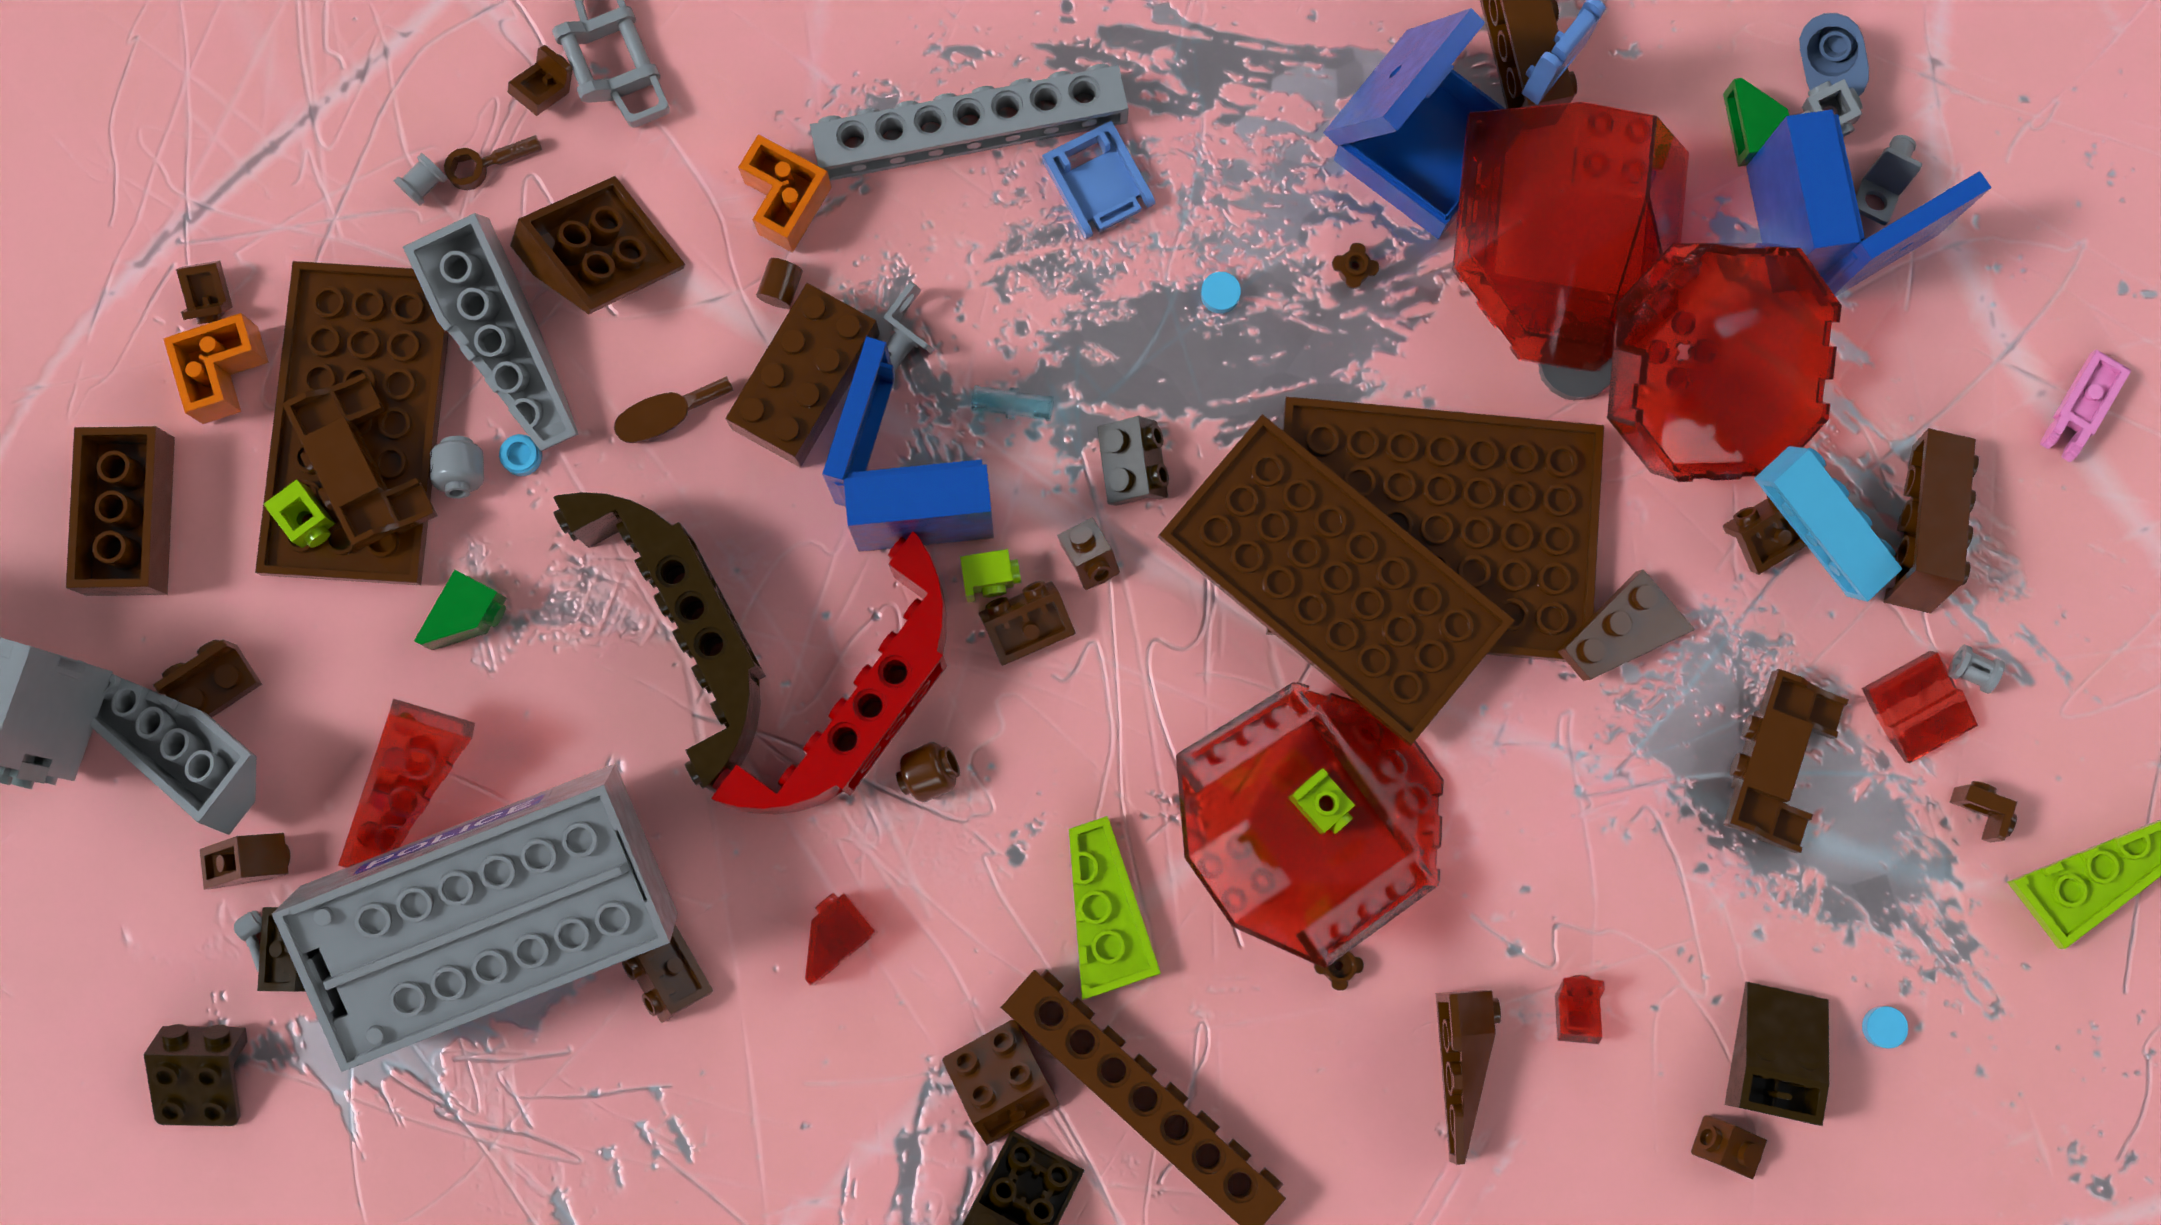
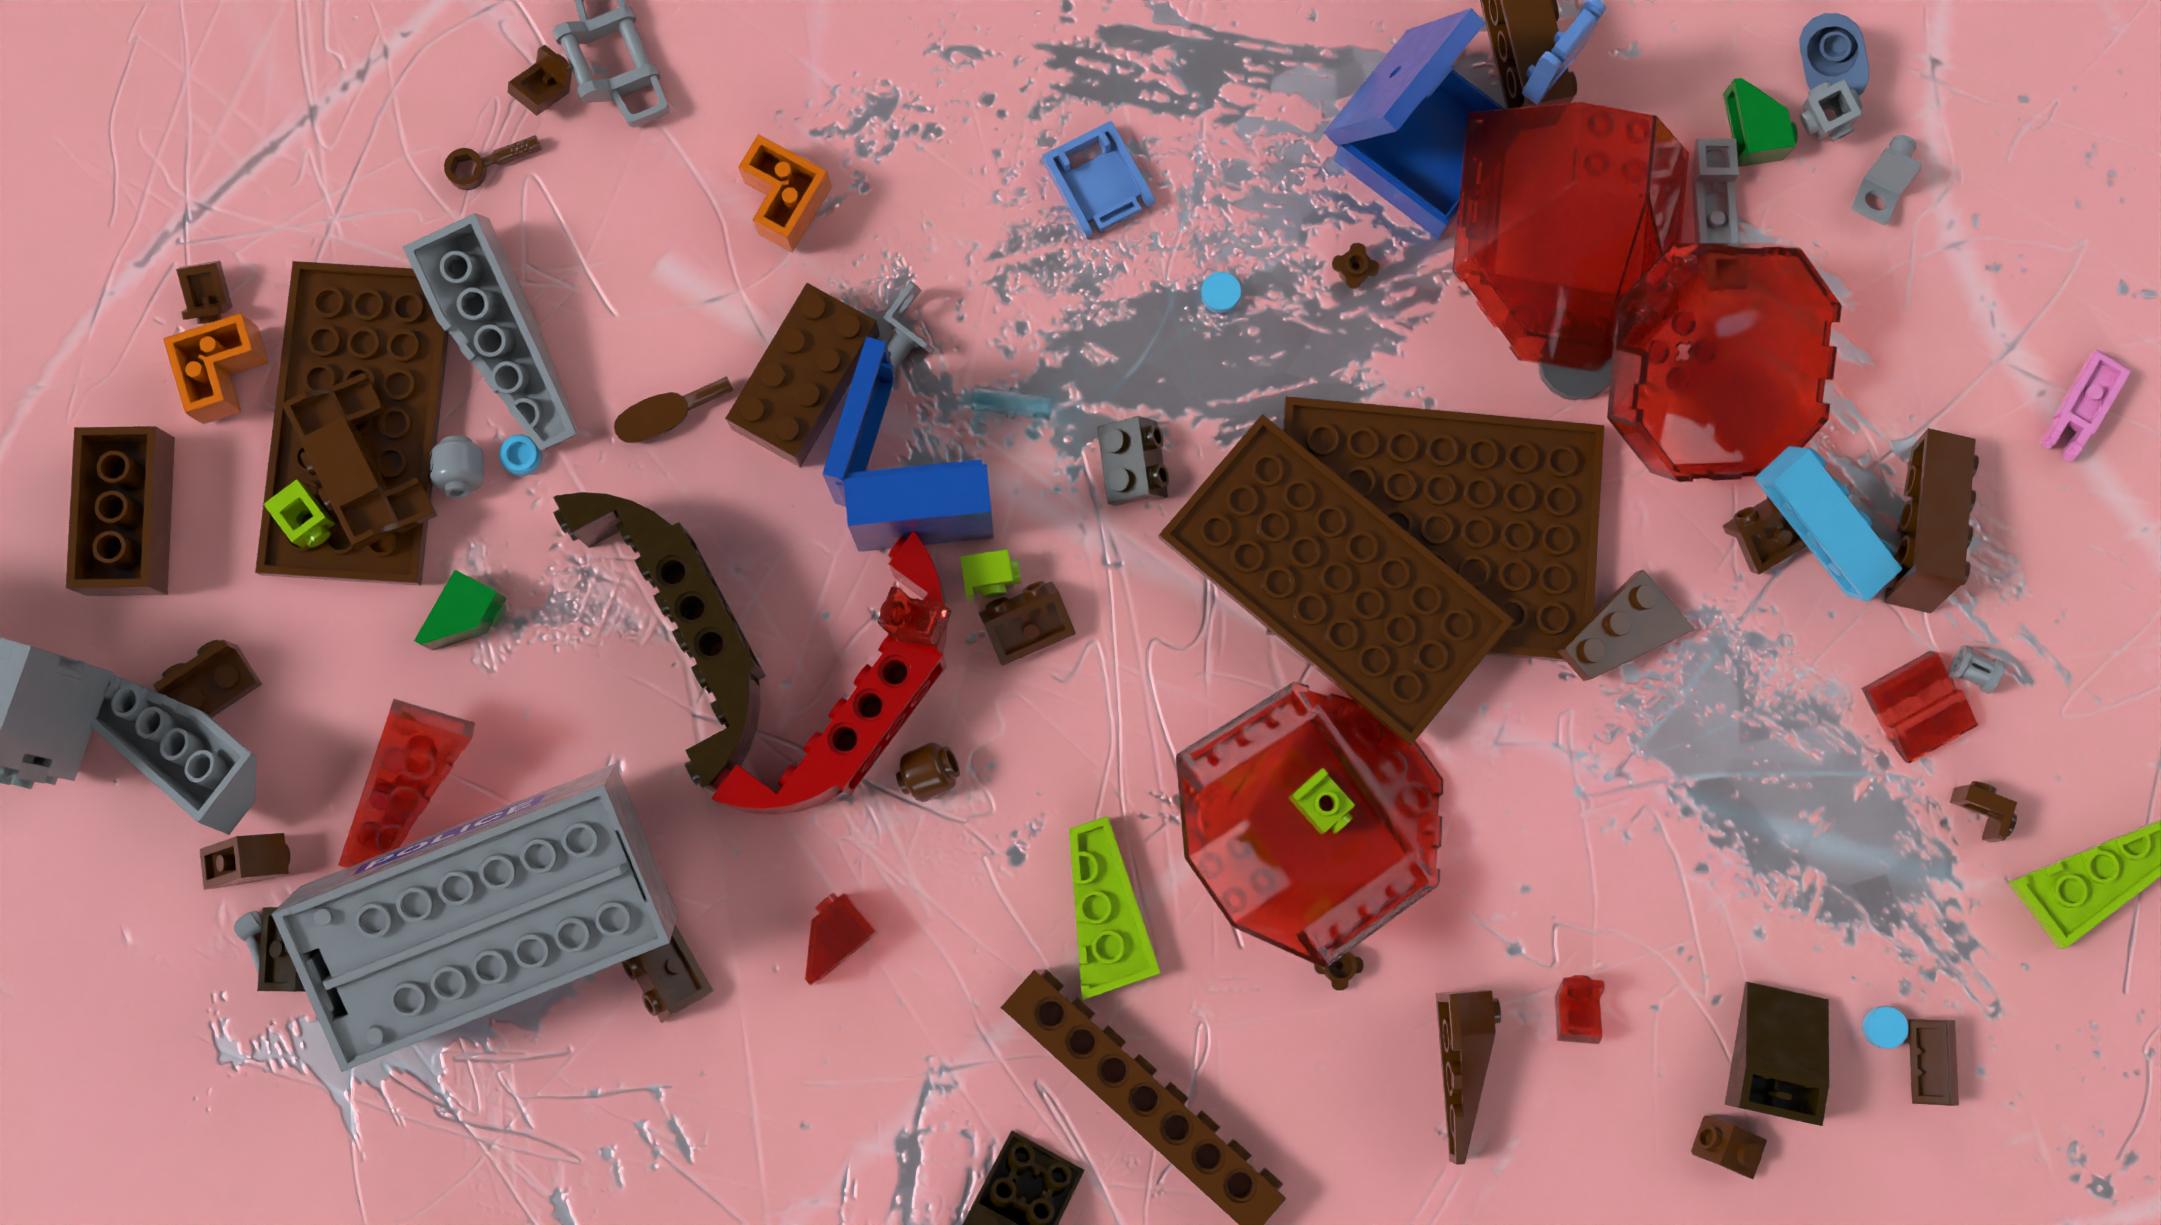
dark brown bracket [143,1024,248,1126] -> none
light grey bush [394,153,448,206] -> none
reddish brown slope [510,176,685,314] -> none
reddish brown piece [756,258,803,309] -> none
light grey brick [810,64,1128,181] -> none
reddish brown bracket [942,1020,1060,1145] -> none
reddish brown bracket [1057,517,1120,590] -> none
reddish brown bracket [1723,669,1849,854] -> none
blue container [1746,109,1992,303] -> none
none -> clear red bracket [878,587,952,648]
none -> light grey slope [1693,139,1748,288]
none -> reddish brown plate [1908,1019,1959,1106]

